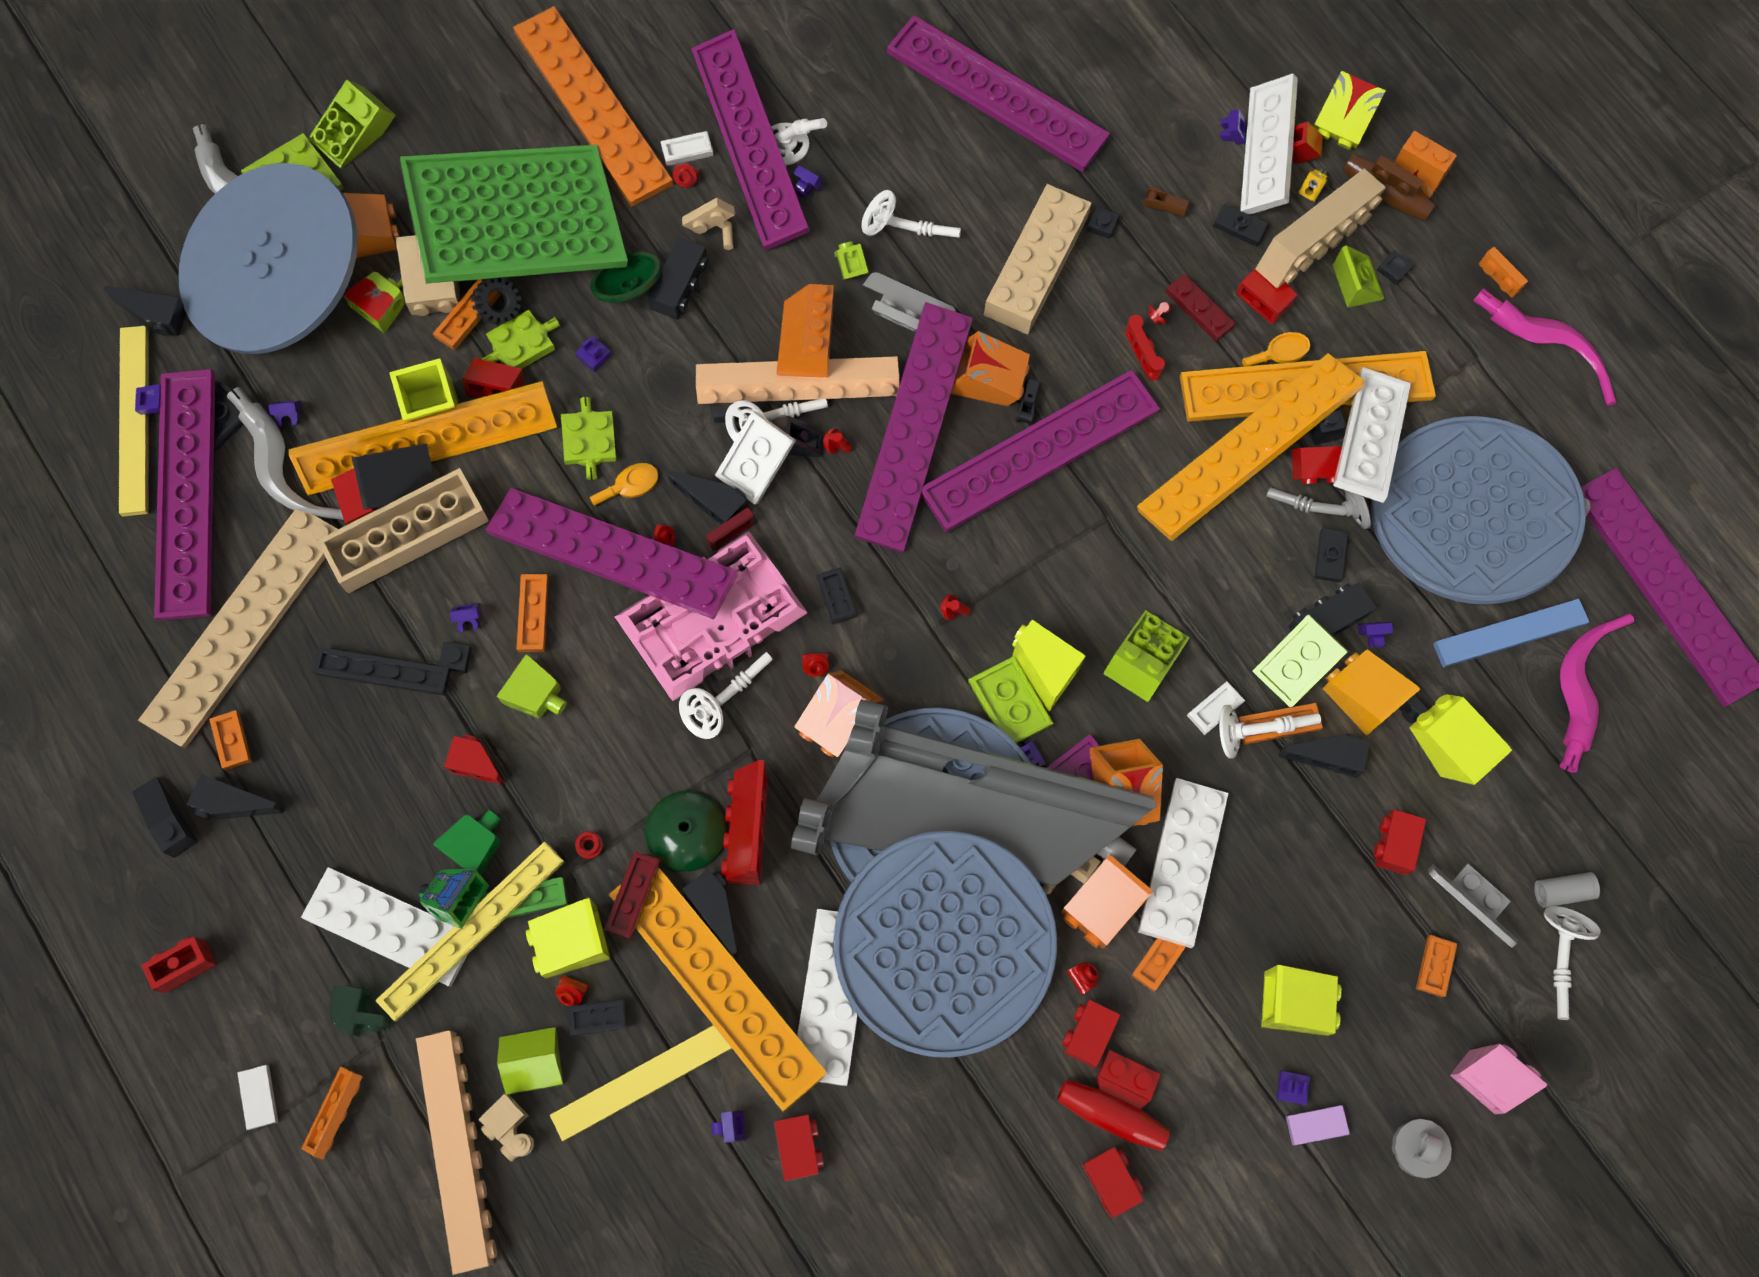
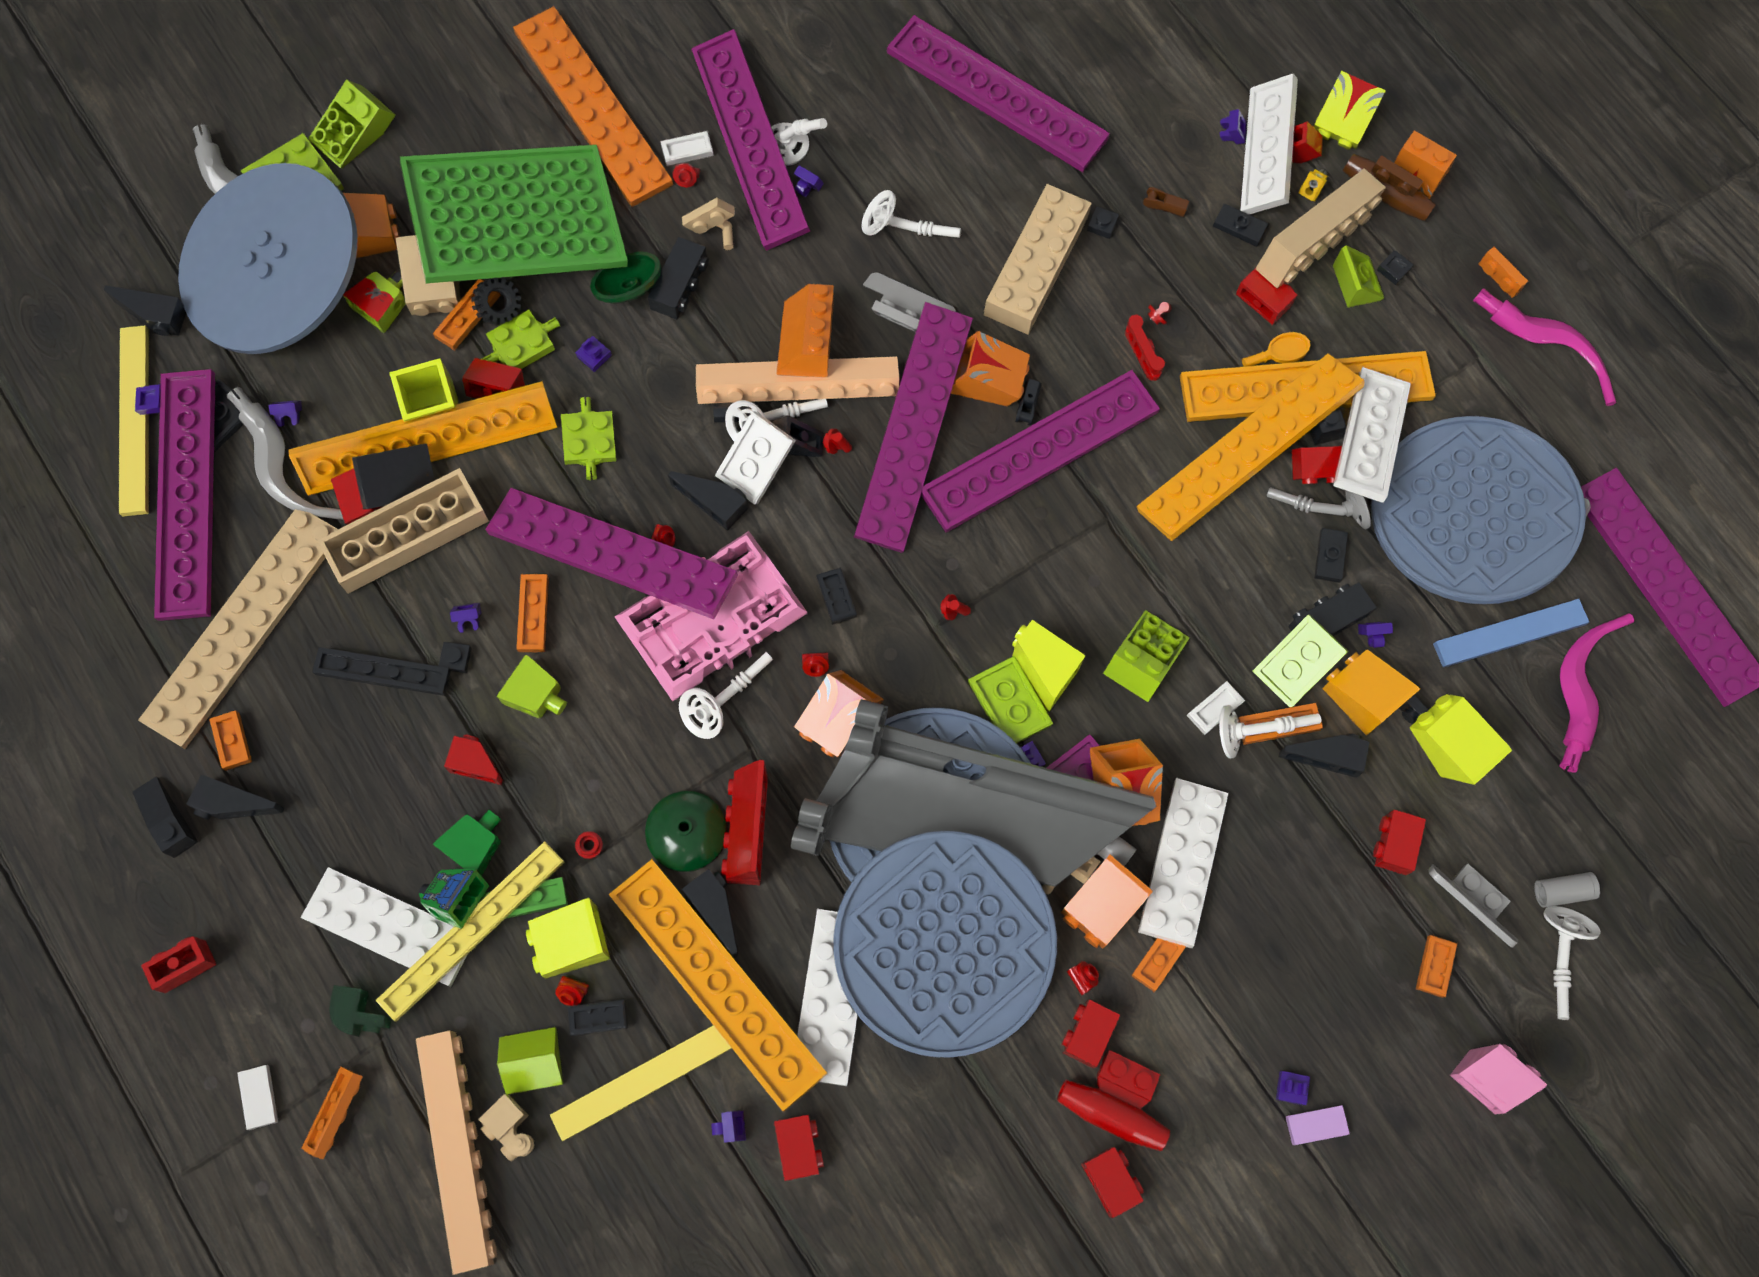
light orange piece [589,463,658,506] -> none
dark red tile [604,851,661,940] -> none
dark red tile [705,508,754,551] -> none
lime bracket [834,241,868,280] -> none
dark red plate [1165,273,1236,342] -> none
neon yellow slope [1261,965,1341,1036] -> none
light grey tile [1392,1119,1452,1178] -> none

